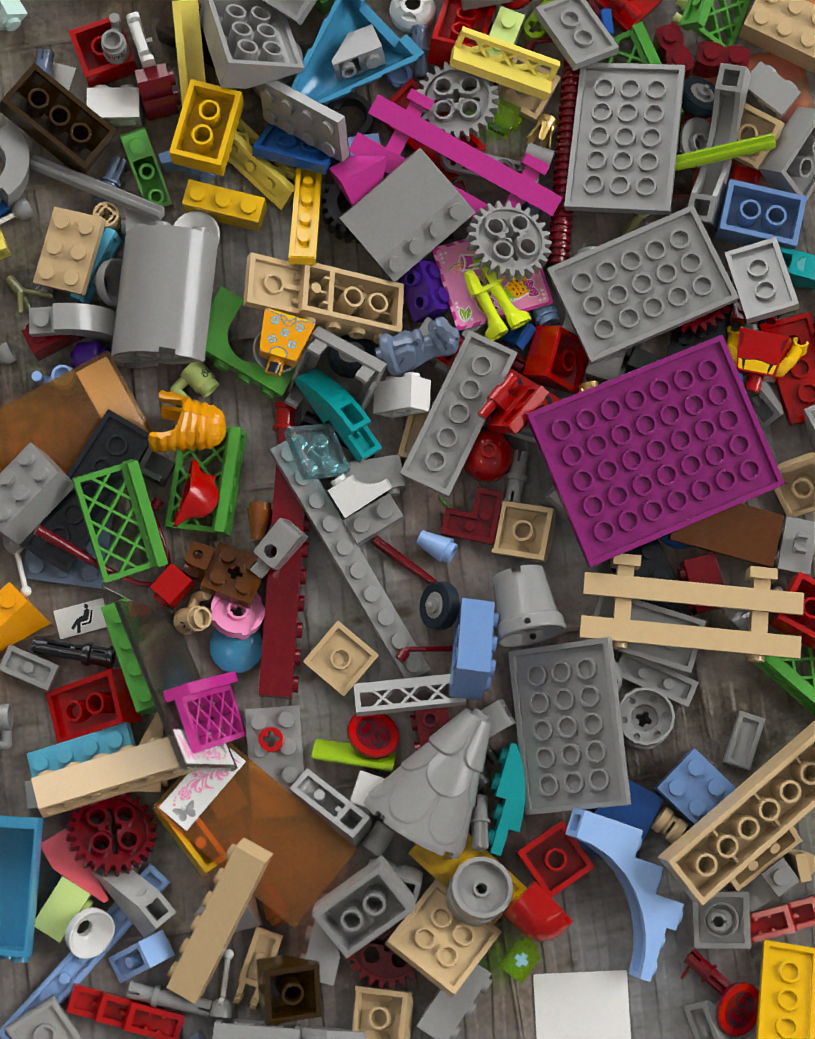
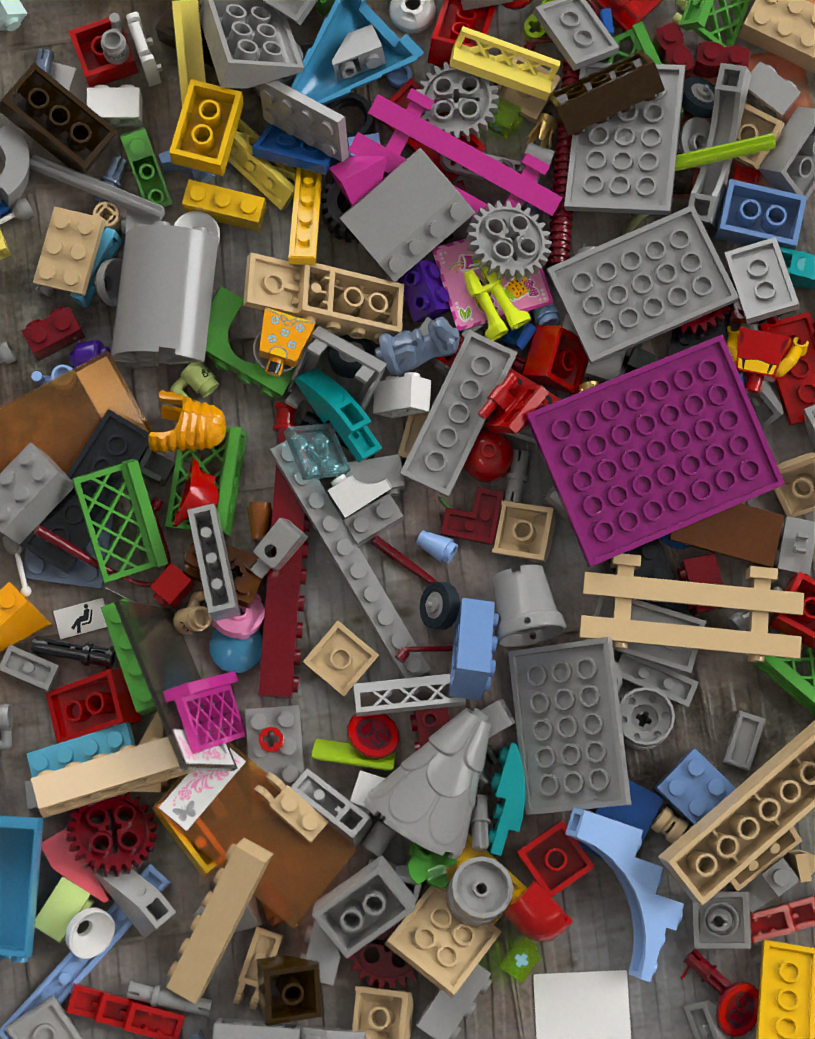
olive plant [5,275,54,315] -> none
light grey arch [29,303,116,344] -> none
light blue slope [108,930,175,983] -> none
dark red brick [135,63,181,121] -> none
hinge [209,949,234,1018] -> none
sand blue axle [412,24,430,78] -> none
yellowish green brick [487,6,525,56] -> none
none -> light grey brick [187,504,240,622]
none -> tan hinge [254,772,329,844]
none -> bright green plate [407,842,457,889]
none -> dark brown slope [548,50,665,136]

